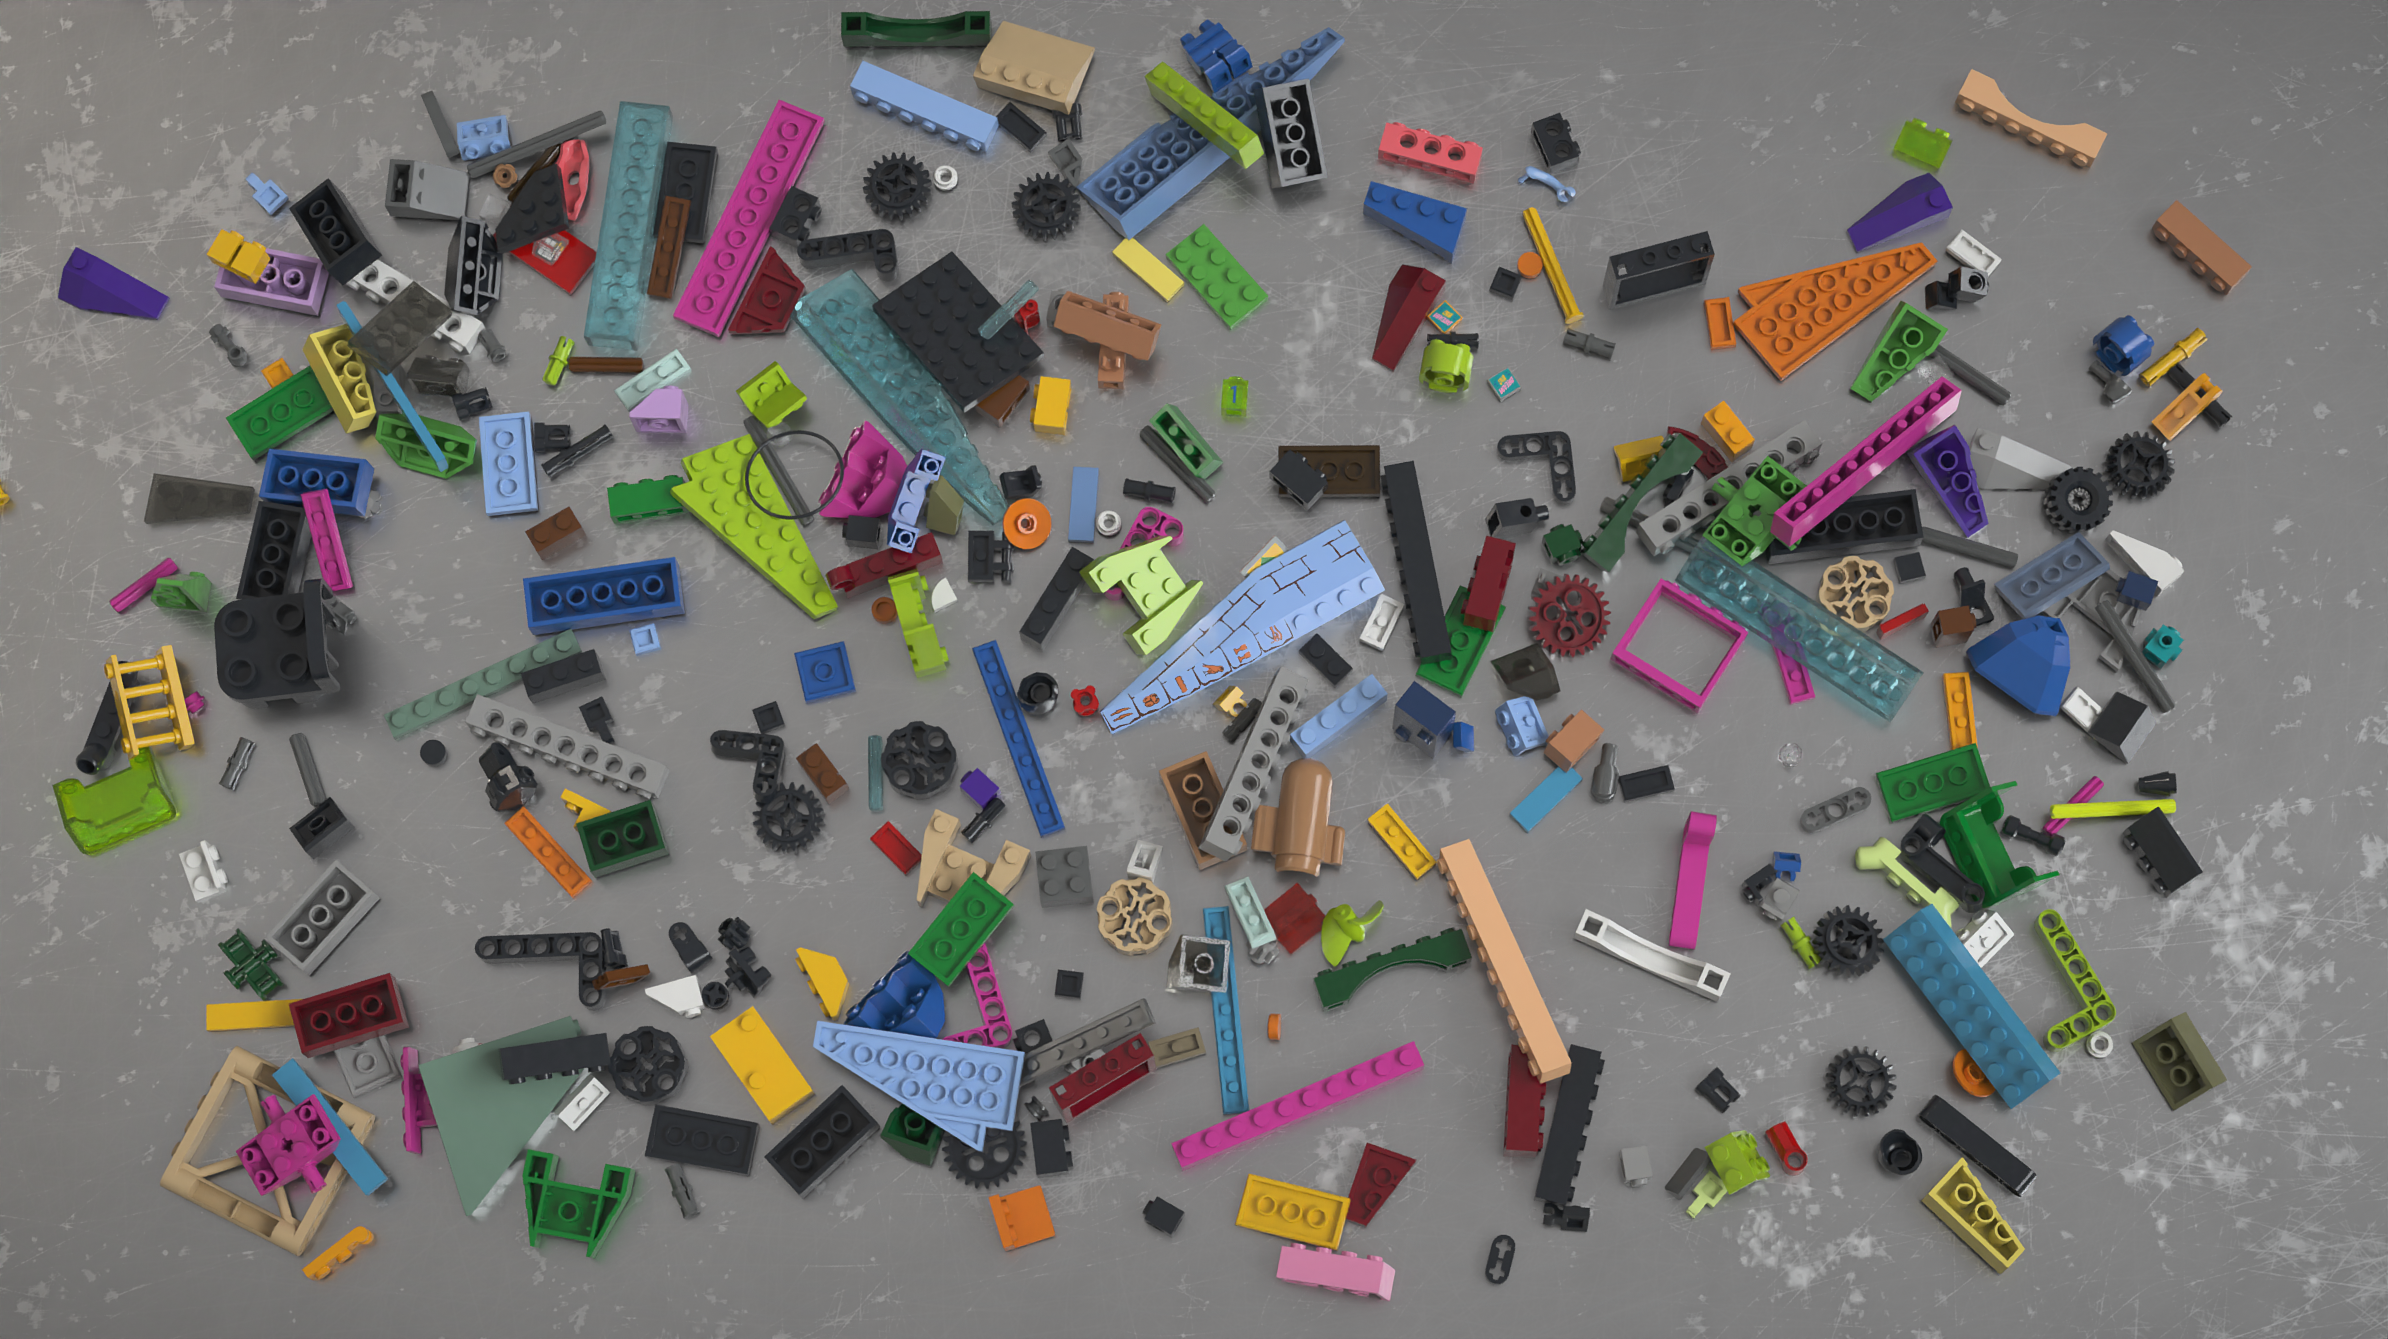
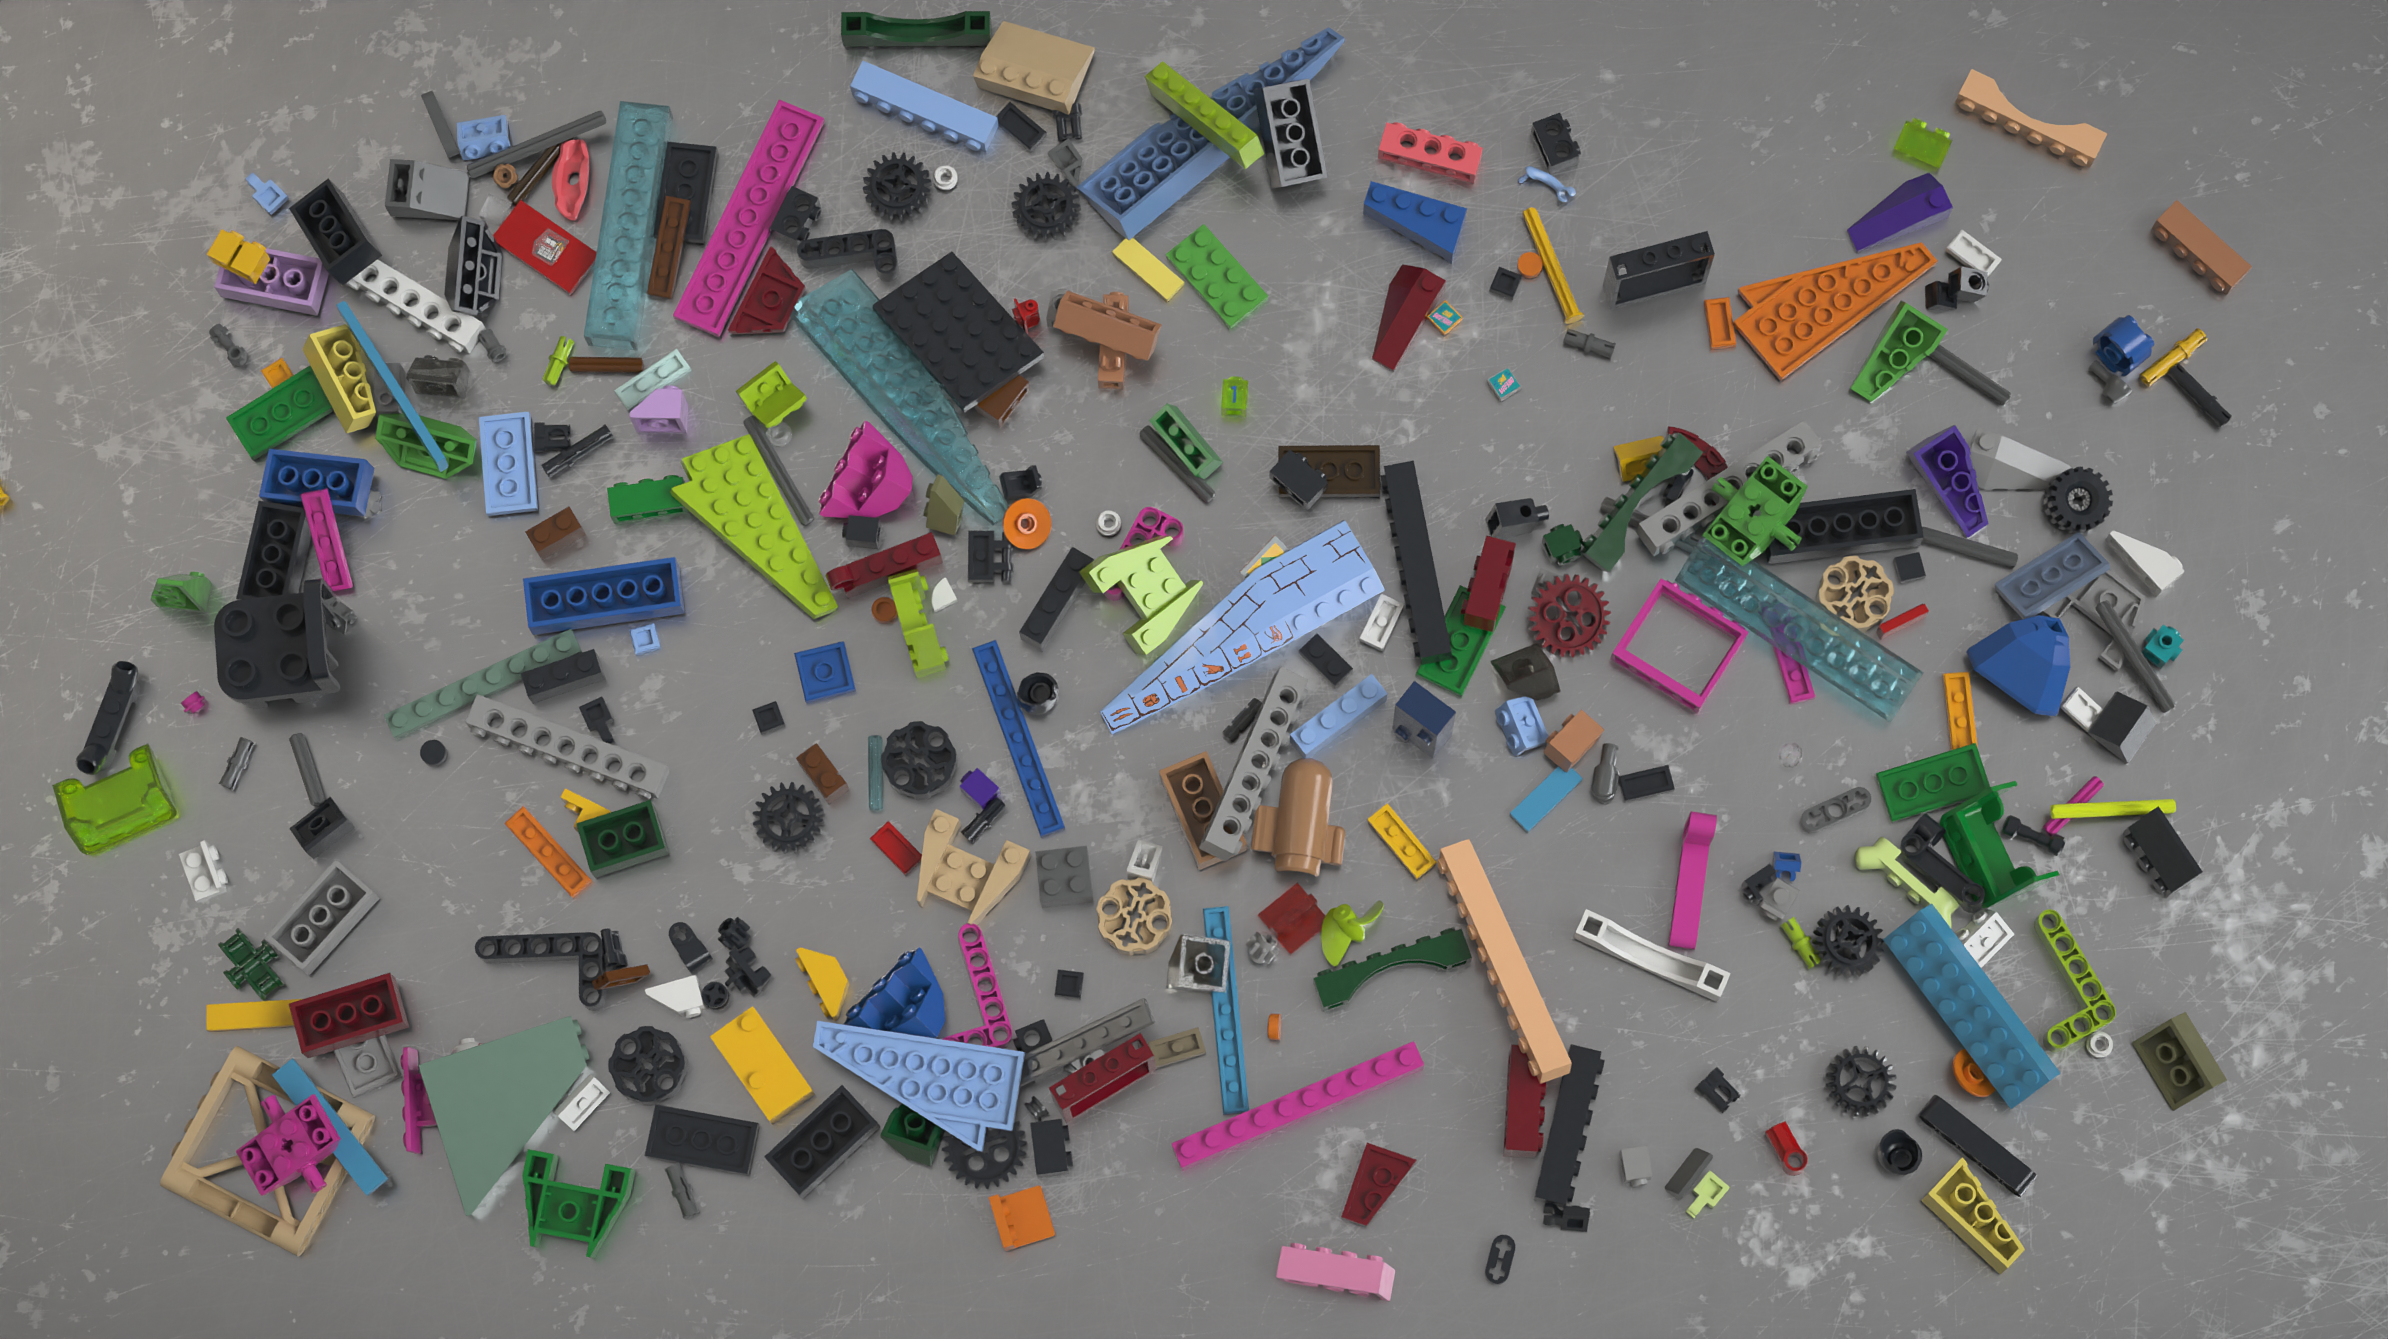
dark purple wedge [58,247,170,320] -> none
yellow fence [104,645,195,760] -> none
dark pink axle [109,558,177,612] -> none
clear smoke wing [144,473,255,524] -> none
light orange plate [302,1226,373,1280] -> none
clear smoke plate [347,281,453,376] -> none
black piece [451,387,492,421] -> none
black piece [479,742,538,812] -> none
black plate [495,164,569,254] -> none
black brick [498,1033,611,1085] -> none
black beam [710,730,785,803] -> none
black piece [745,430,844,520] -> none
slope [887,448,946,553] -> none
green plate [908,872,1015,987] -> none
clear light blue axle [978,280,1039,339] -> none
yellow piece [1030,376,1072,435] -> none
medium blue tile [1068,467,1099,543] -> none
red brick [1071,685,1099,716] -> none
black pin [1123,478,1176,503] -> none
black brick [1142,1196,1185,1238] -> none
blue hips [1180,19,1253,94] -> none
yellow tile [1213,685,1247,717] -> none
light aqua tile [1224,877,1276,949] -> none
yellow tile [1235,1174,1351,1251] -> none
lime brick [1419,339,1474,393] -> none
black pin [1427,331,1479,349] -> none
blue tile [1453,722,1474,753] -> none
black beam [1497,431,1576,505] -> none
light orange brick [1701,401,1755,462] -> none
lime bracket [1704,1130,1770,1195] -> none
dark pink brick [1770,376,1962,547] -> none
clear plate [1918,355,1954,386] -> none
reddish brown brick [1931,606,1976,648] -> none
black bracket [1954,567,1994,627] -> none
black gear [2105,431,2175,499] -> none
dark blue brick [2115,571,2158,611] -> none
black cone [2138,771,2177,796] -> none
light orange plate [2151,373,2223,441] -> none

